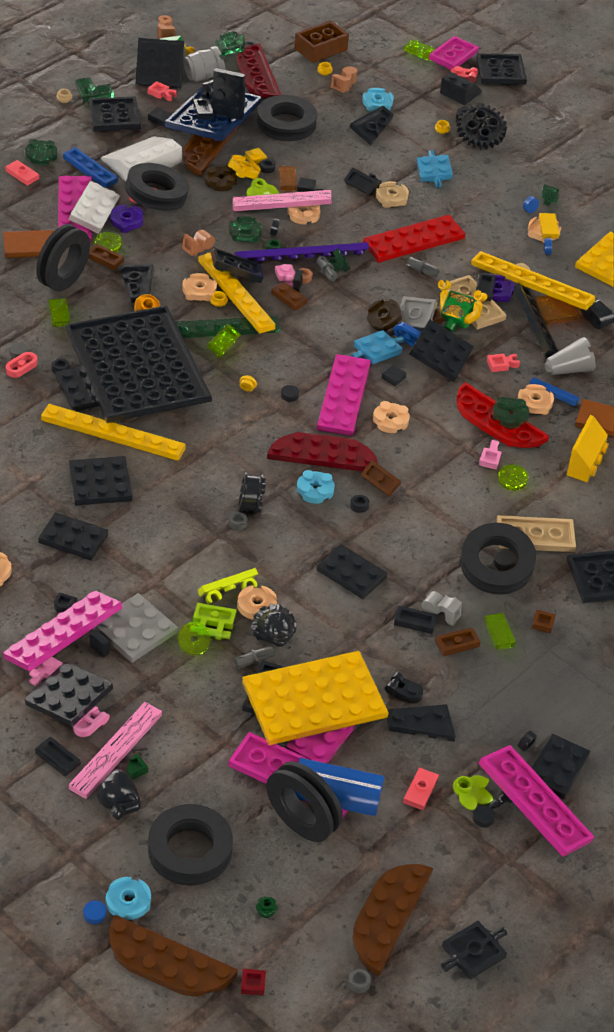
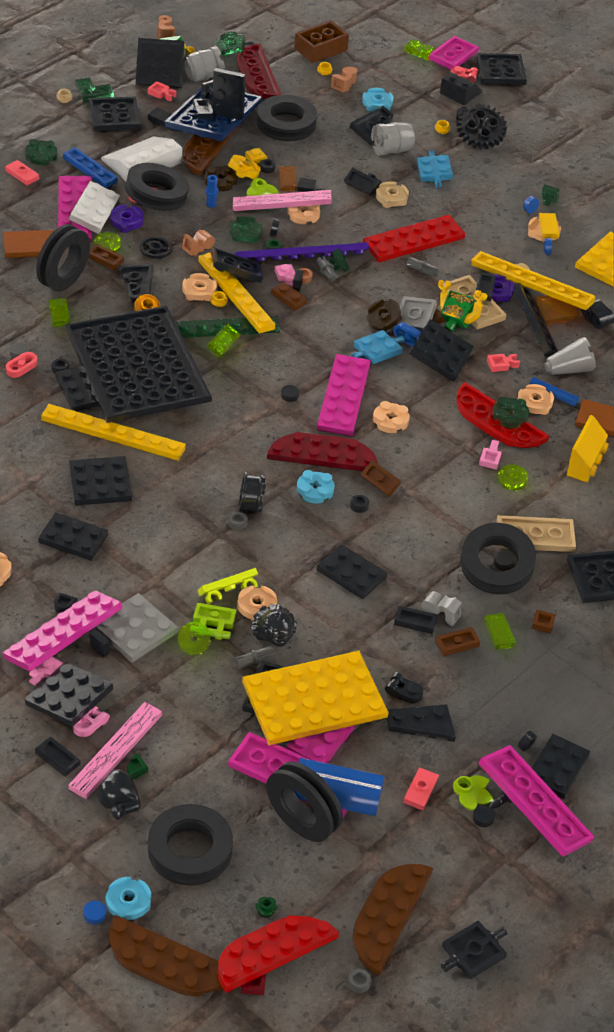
yellow plate [239,375,257,392] -> none
black tile [381,365,407,386] -> none
none -> black wheel [140,237,172,259]
none -> blue pin [205,175,219,208]
none -> red plate [218,915,339,993]
none -> light grey piece [371,122,415,156]

